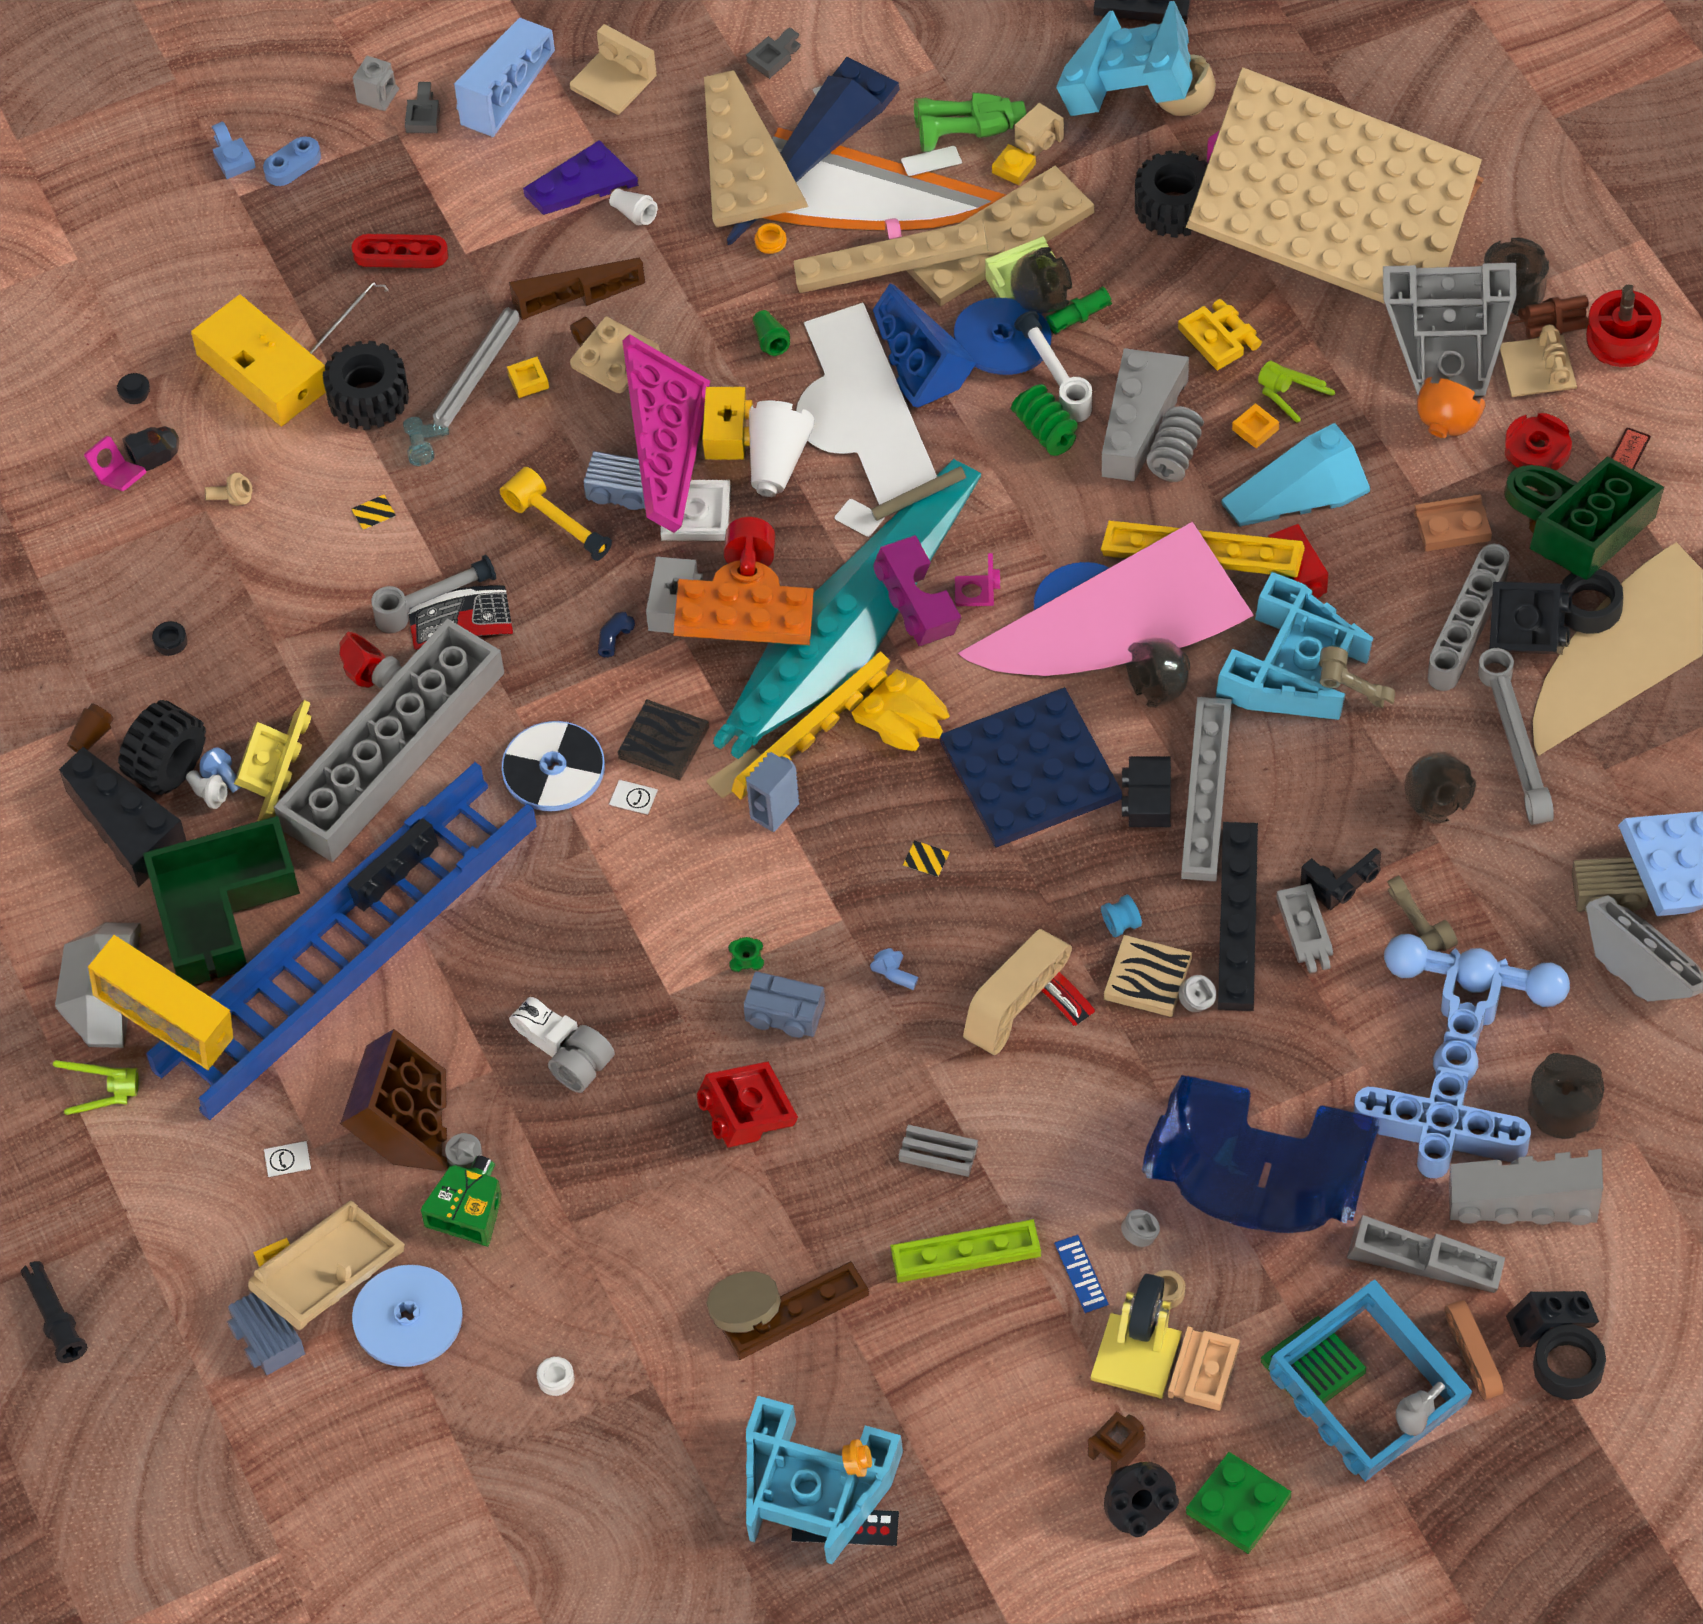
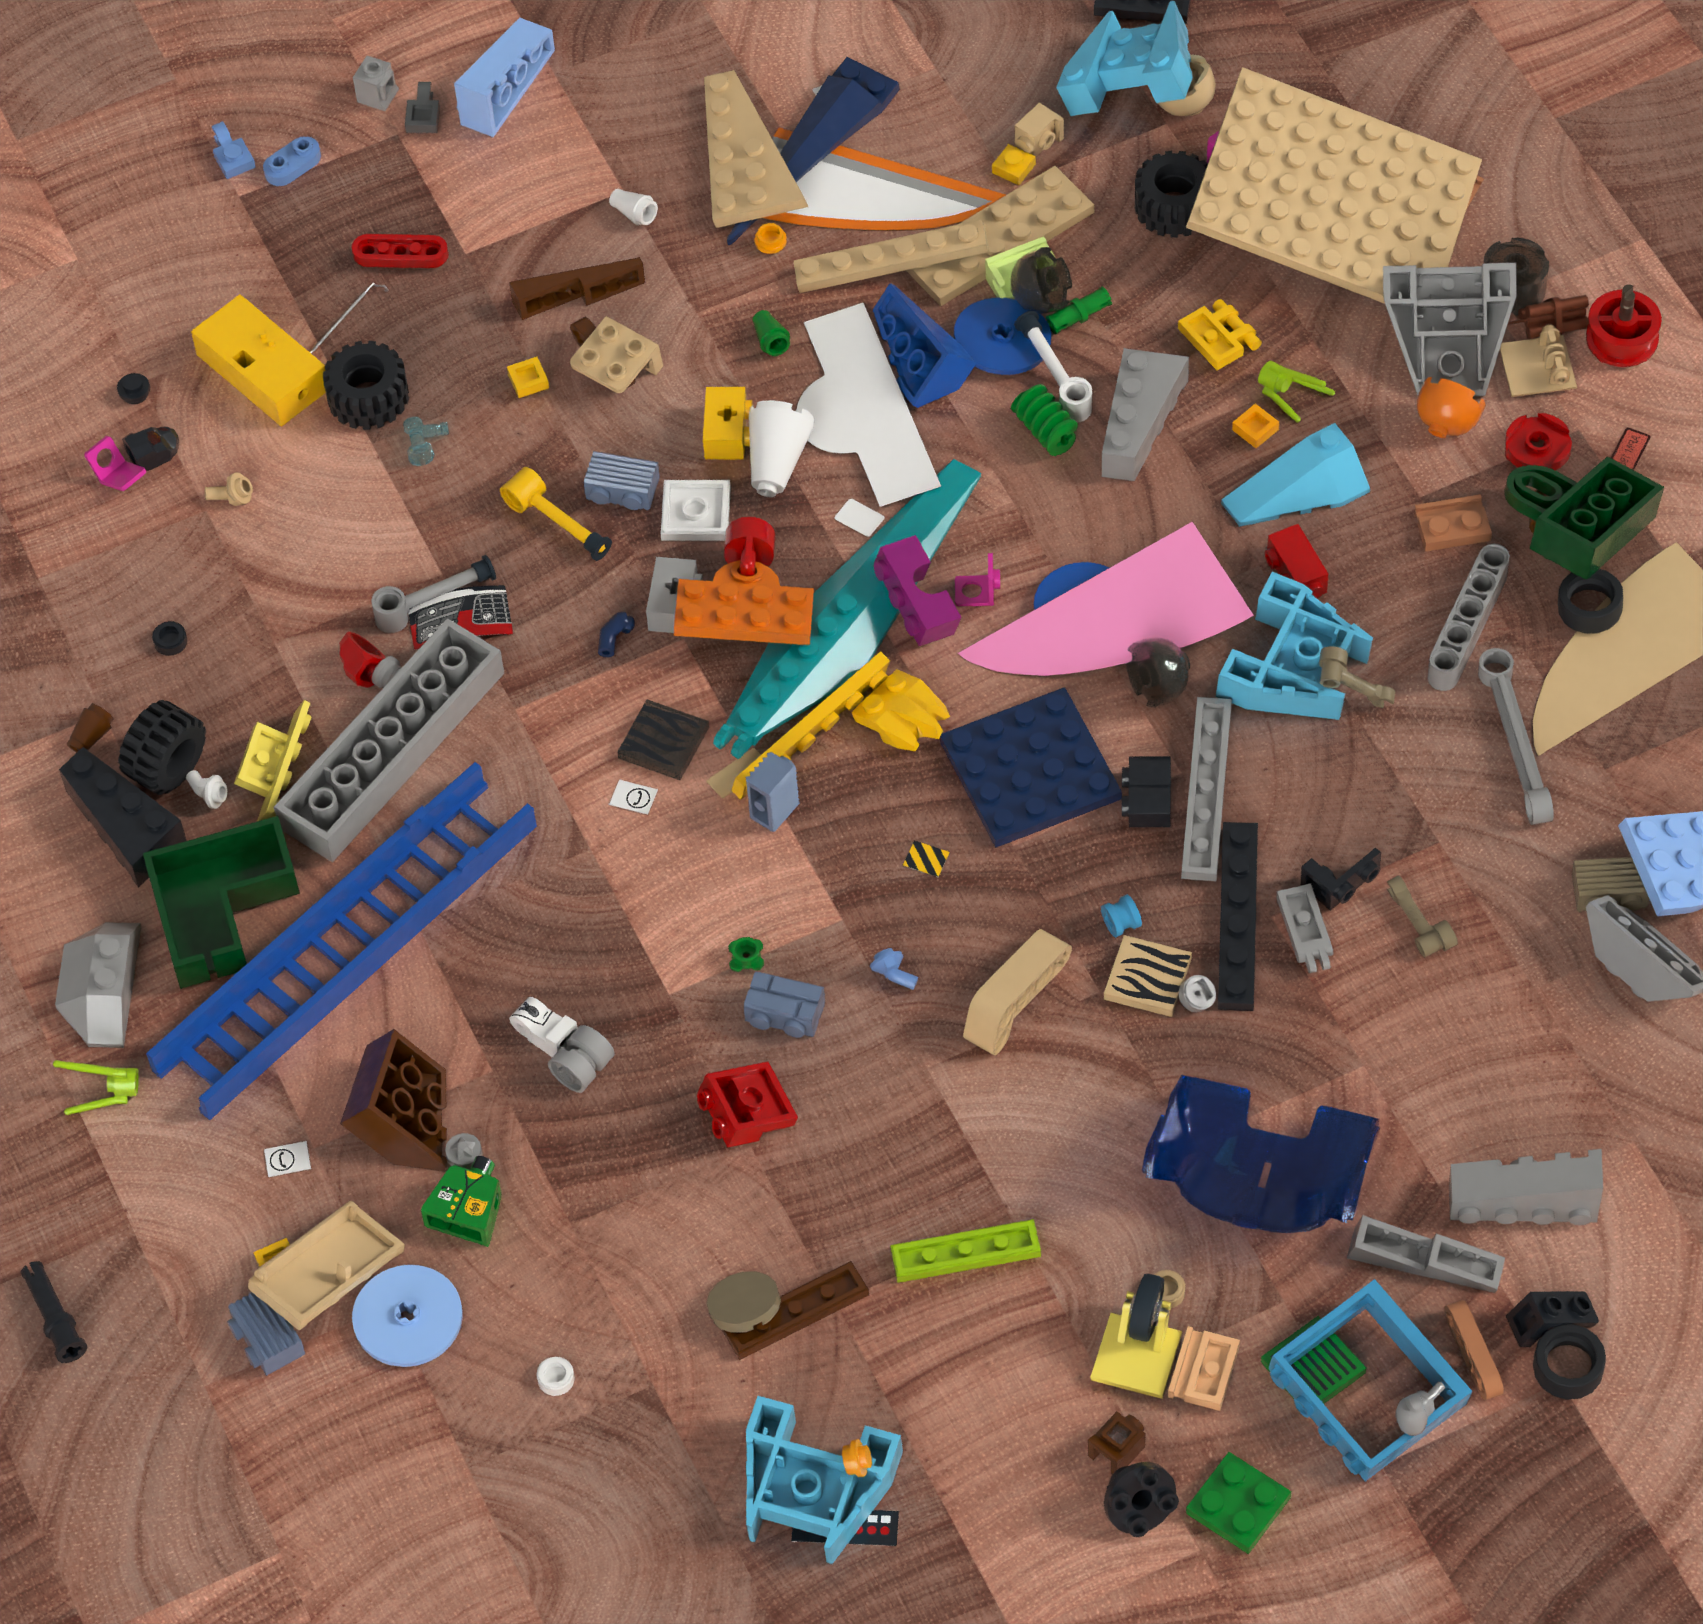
yellow brick [88,935,233,1070] -> none
medium blue plate [200,747,241,793] -> none
black plate [347,818,439,912] -> none
sticker [351,495,396,530] -> none
light grey axle [433,307,520,428] -> none
piece [502,721,605,811] -> none
dark purple wing [523,140,639,215] -> none
tan bracket [570,24,657,115] -> none
dark pink wing [622,334,710,533] -> none
dark grey plate [746,28,801,79] -> none
dark tan bar [871,466,966,521] -> none
bright pink tile [885,218,902,240] -> none
light grey tile [899,1125,978,1177] -> none
white sticker [901,146,962,176] -> none
bright green piece [914,92,1026,152] -> none
sticker [1041,972,1095,1026] -> none
blue sticker [1054,1235,1109,1313] -> none
yellow plate [1101,520,1305,577] -> none
light grey tile [1121,1209,1160,1247] -> none
light grey piece [1146,406,1204,482] -> none
light blue piece [1353,934,1570,1179] -> none
clear smoke cylinder [1404,752,1476,824] -> none
black plate [1489,582,1572,655] -> none
clear smoke brick [1528,1053,1604,1139] -> none

